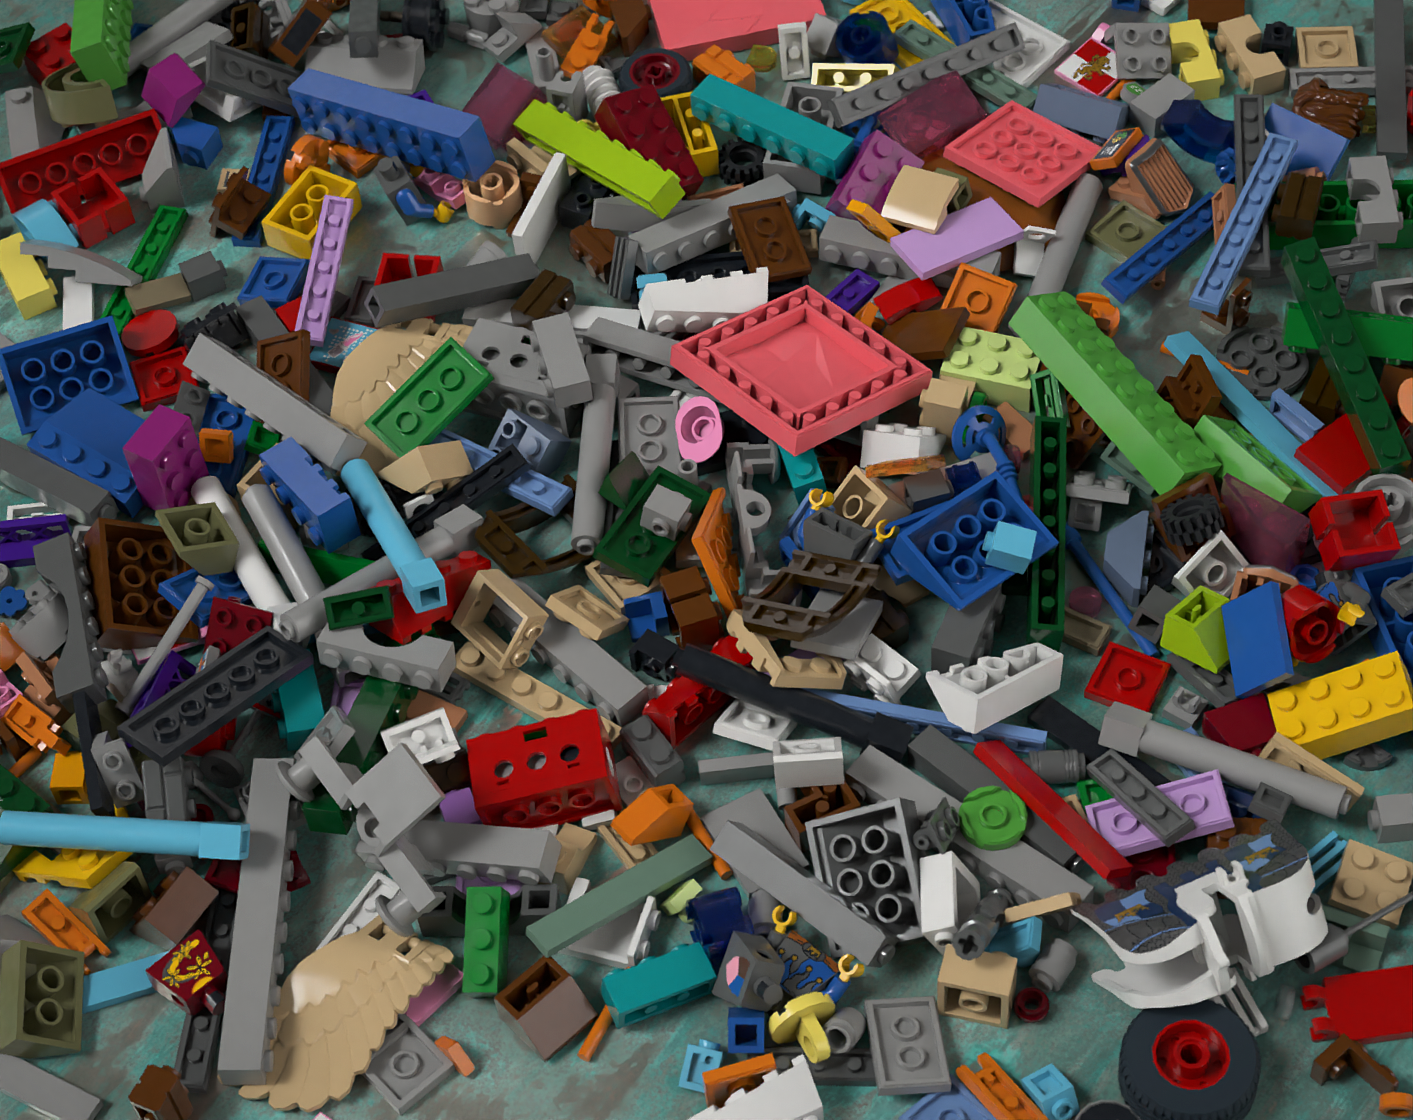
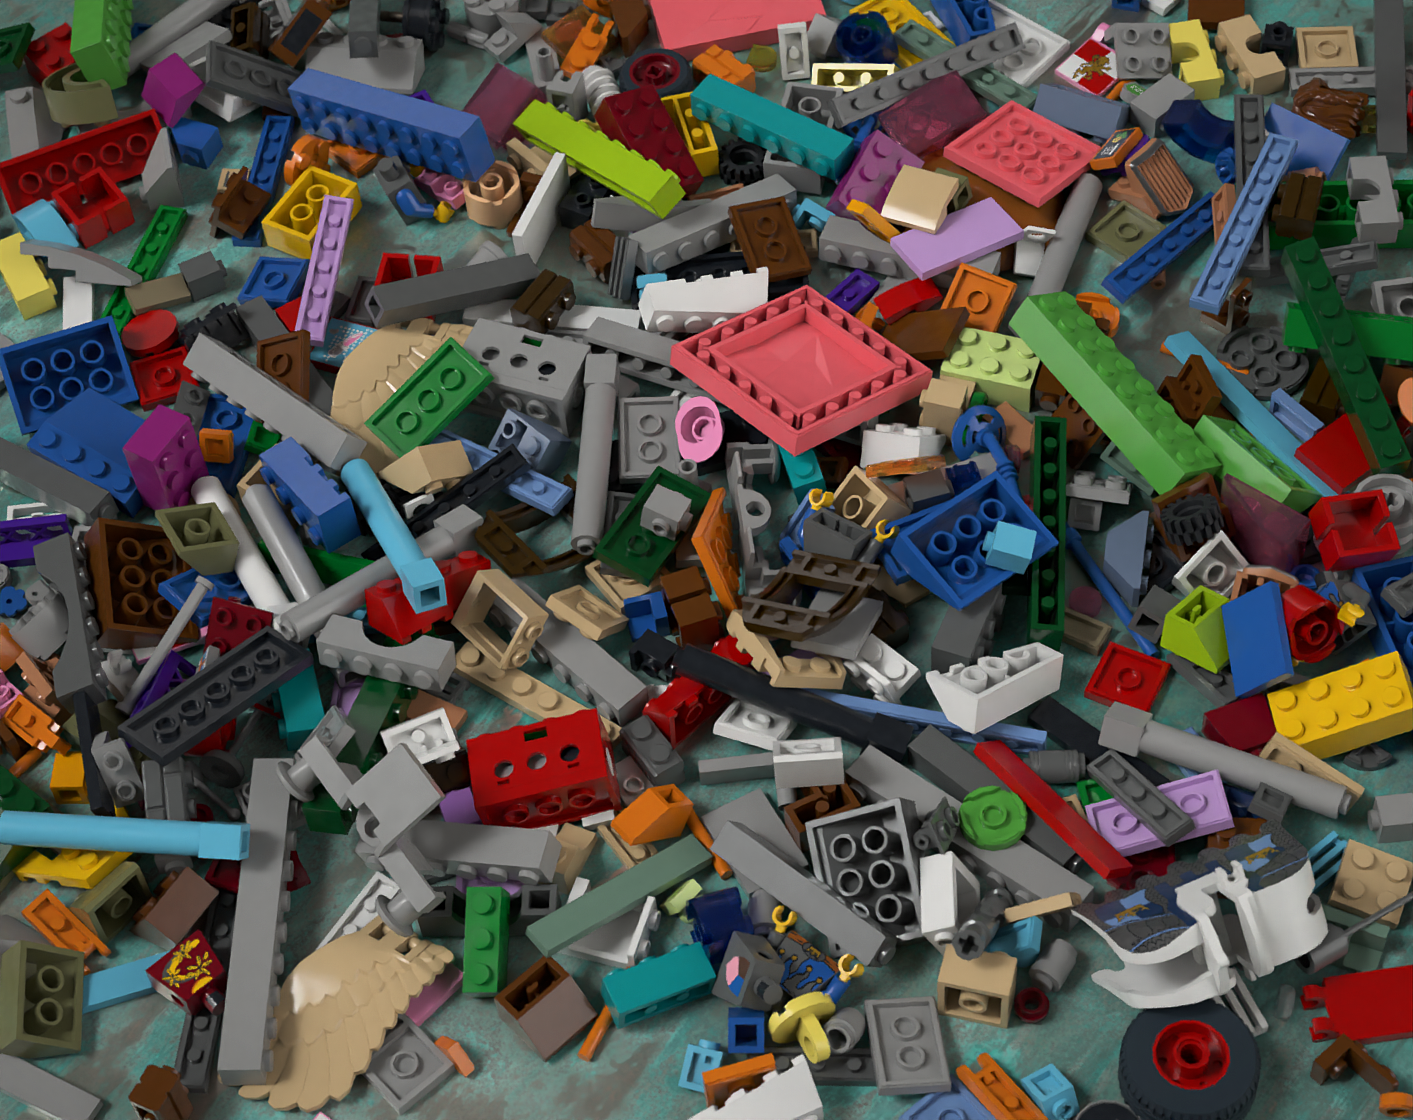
dark green slope [323,584,395,631] -> none
light grey brick [529,312,593,409] -> none
dark green slope [598,451,650,510] -> none
green tile [1030,369,1071,429] -> none
light grey tile [1162,686,1209,729] -> none

